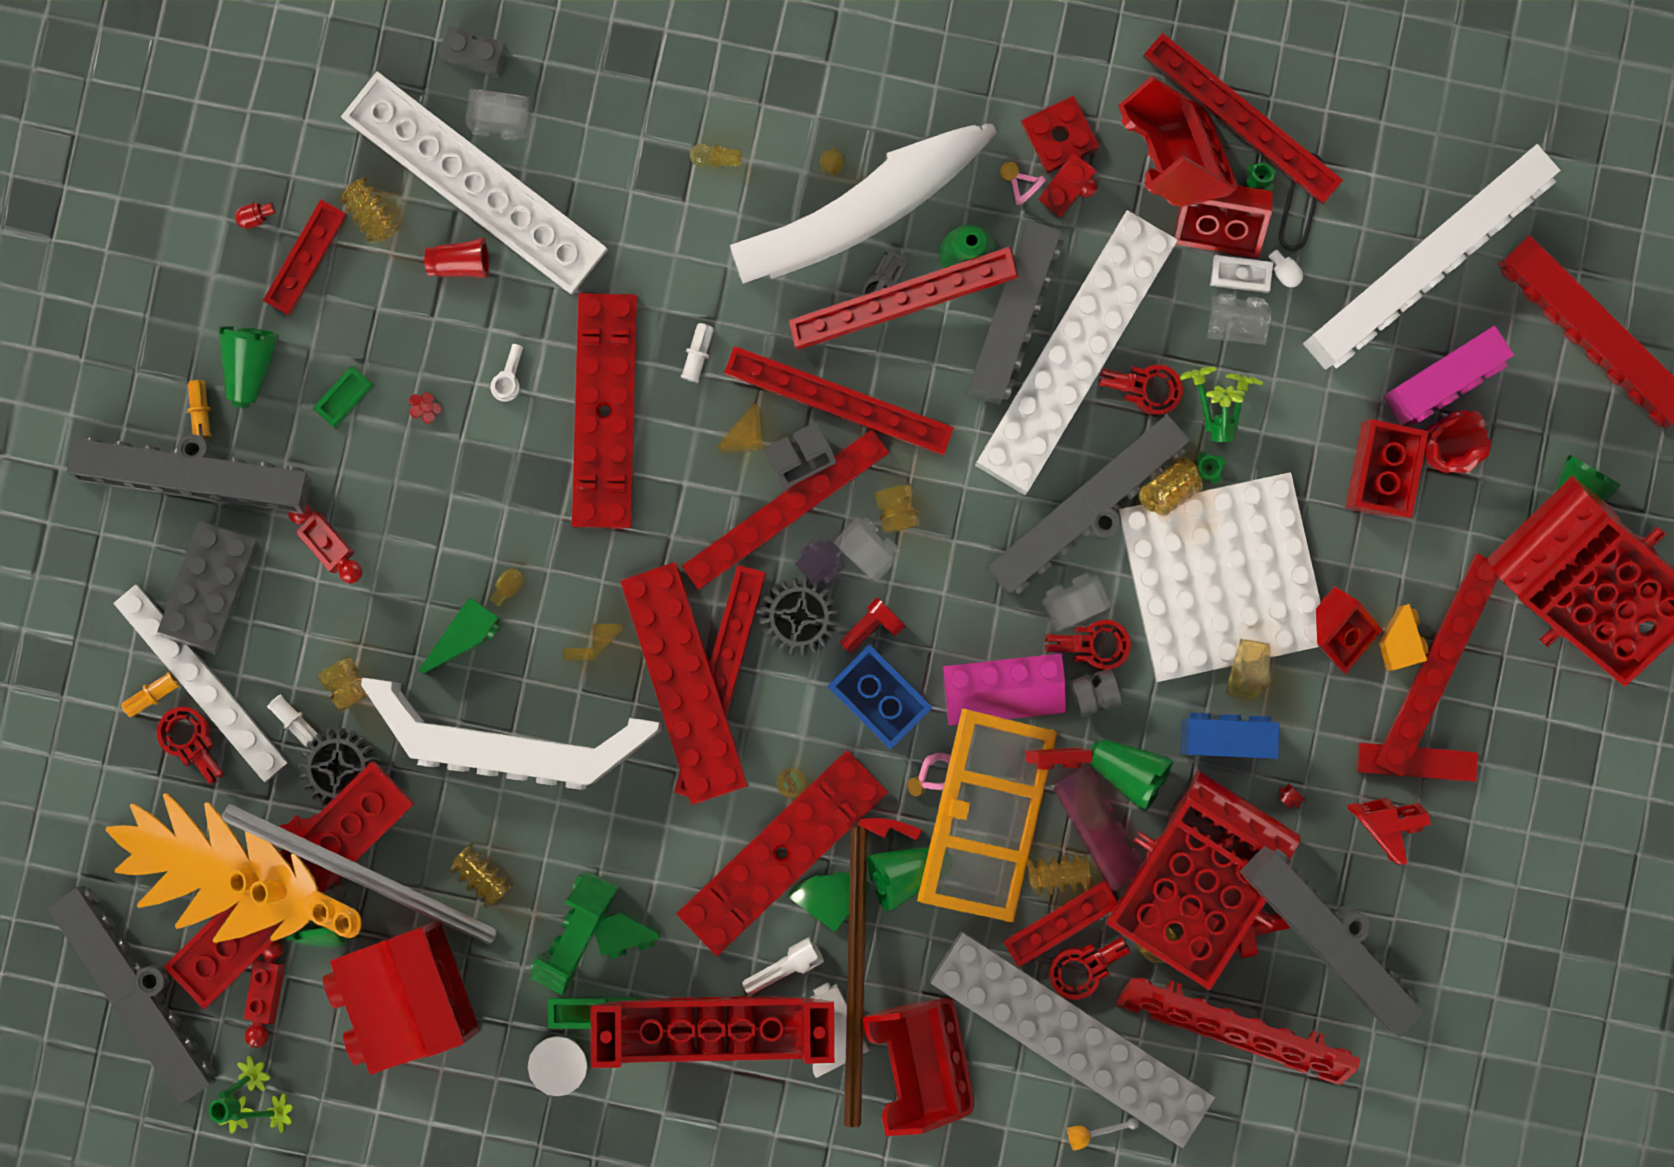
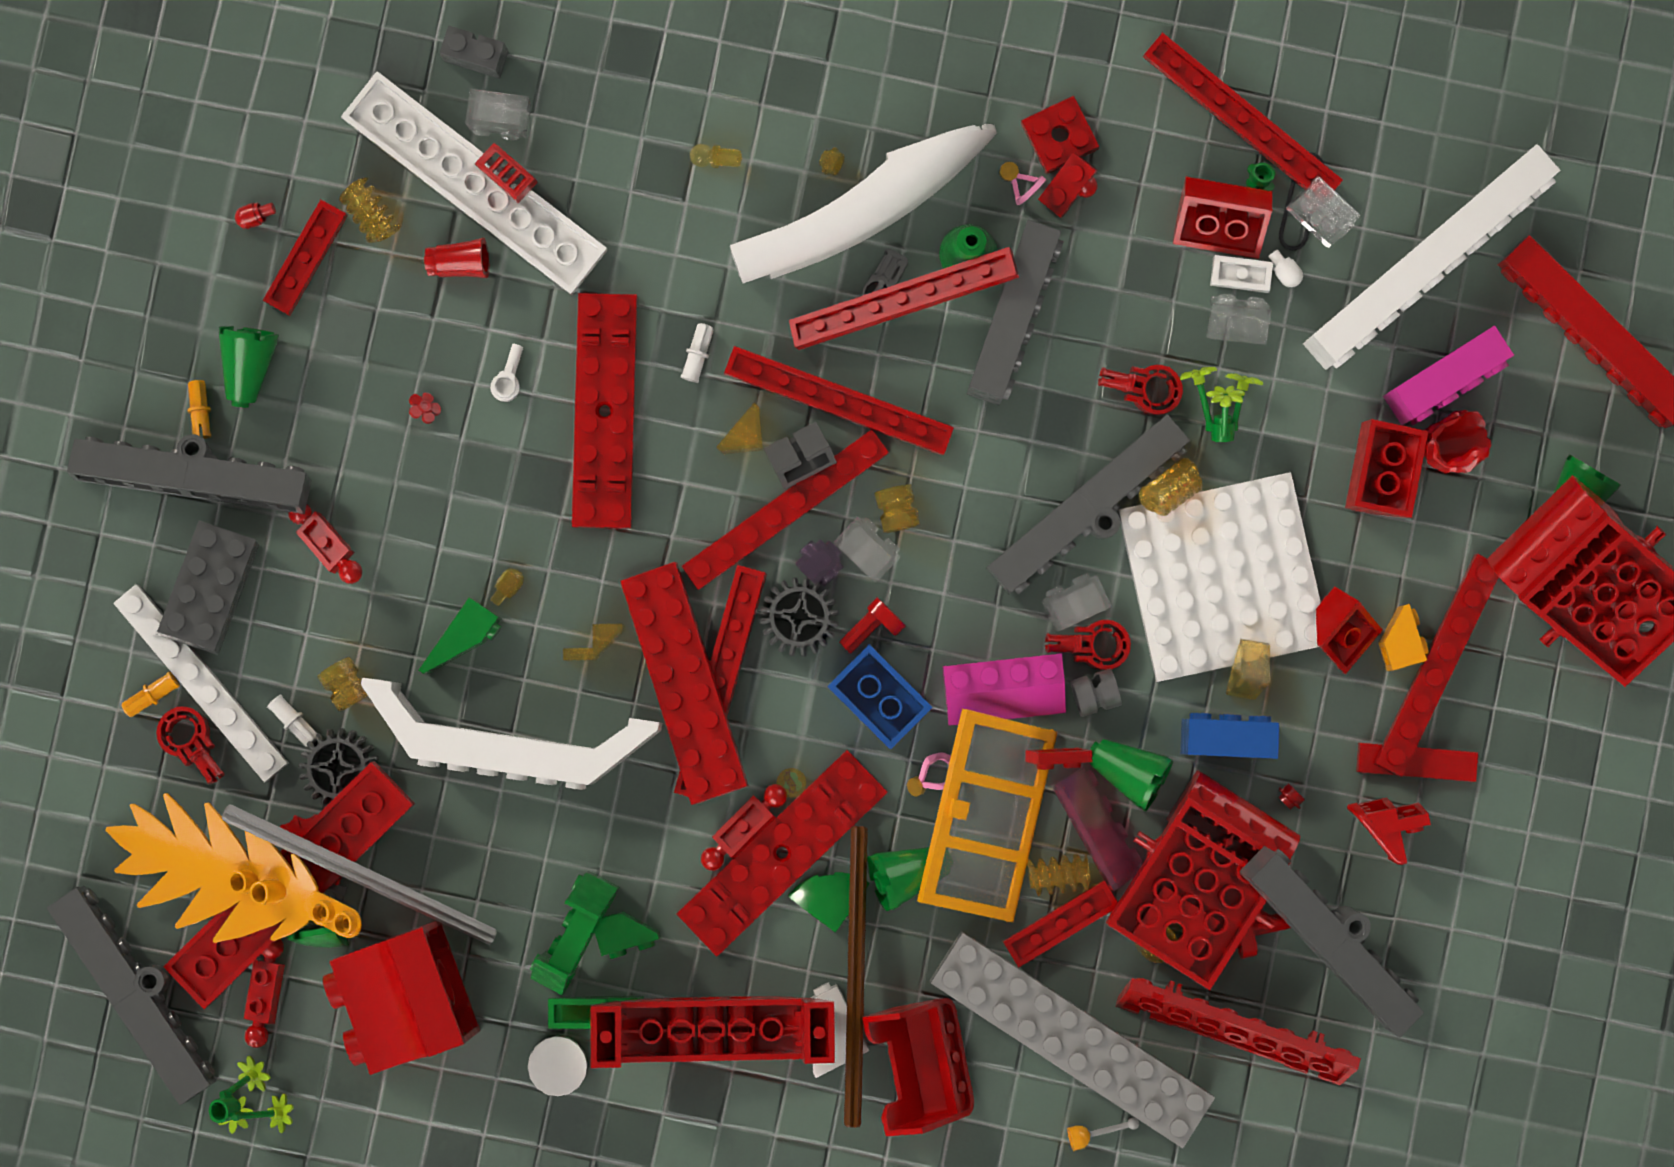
green tile [312,365,375,429] -> none
clear yellow piece [450,842,515,908] -> none
white piece [742,937,824,995] -> none
red slope [858,818,922,840] -> none
white brick [975,210,1178,495] -> none
red pin [1050,936,1131,1000] -> none
red windscreen [1118,76,1238,207] -> none
green plate [1193,452,1225,484] -> none
none -> red slope [474,143,538,203]
none -> red plate [701,784,787,871]
none -> clear bracket [1286,176,1360,248]

